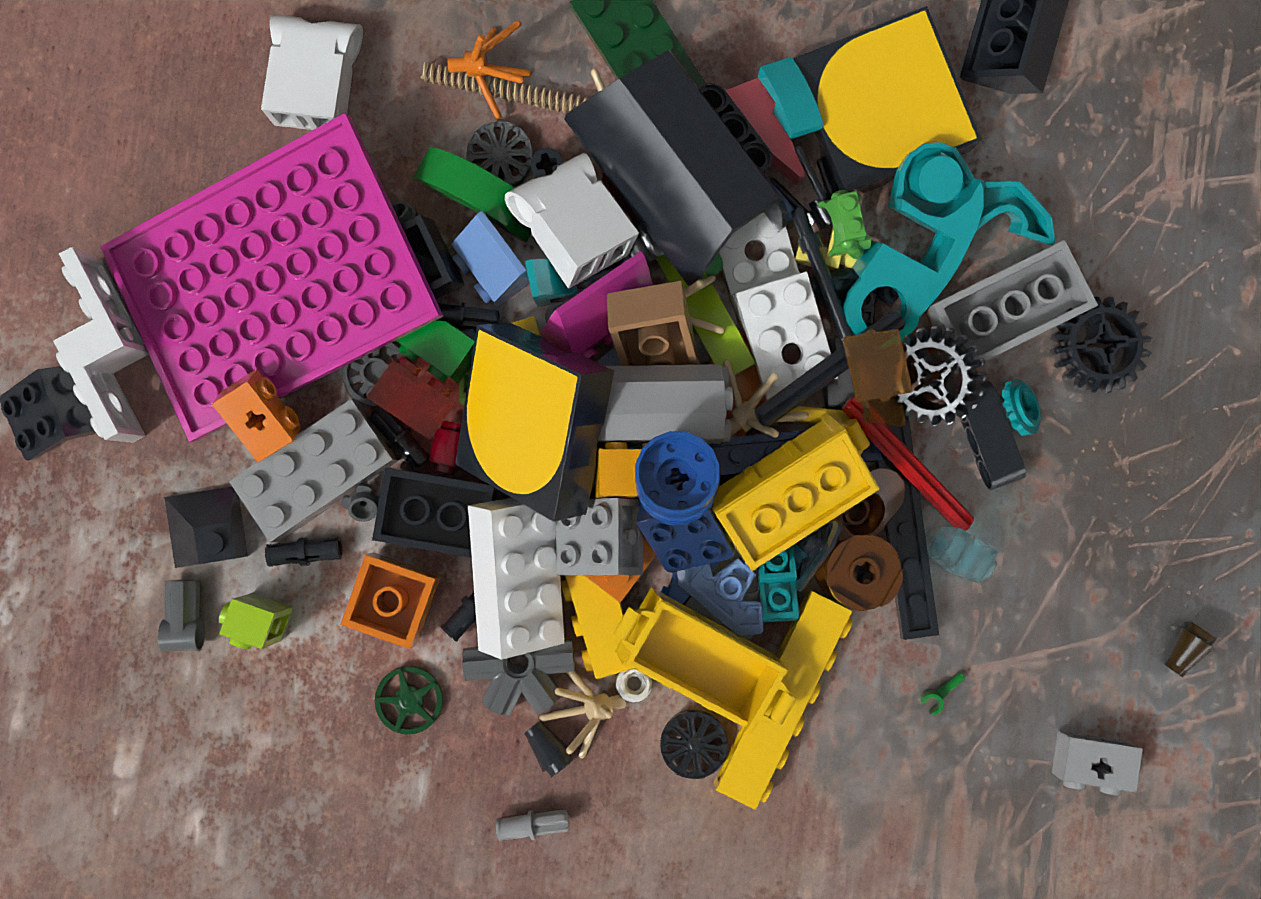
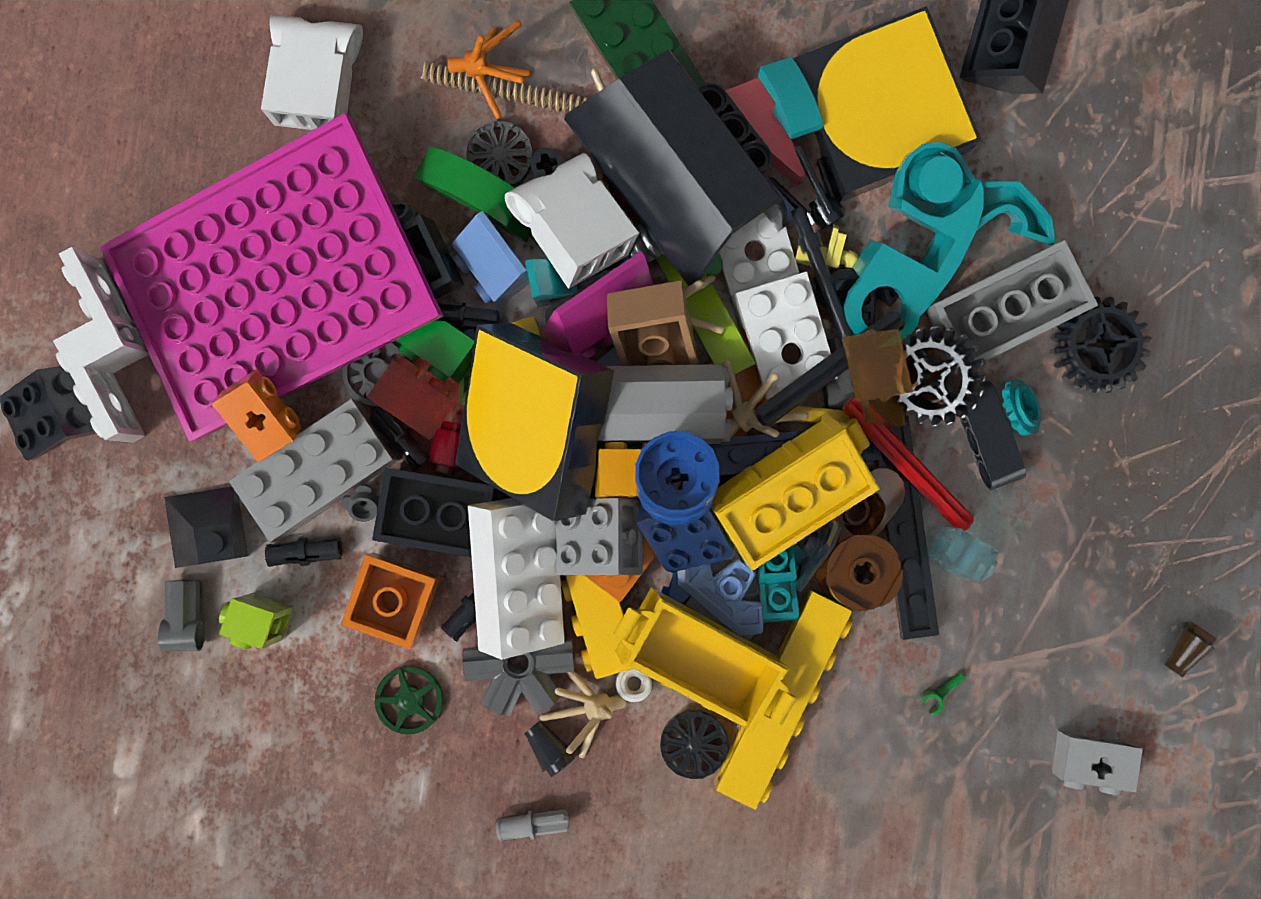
bright green piece [818,190,871,259] -> none

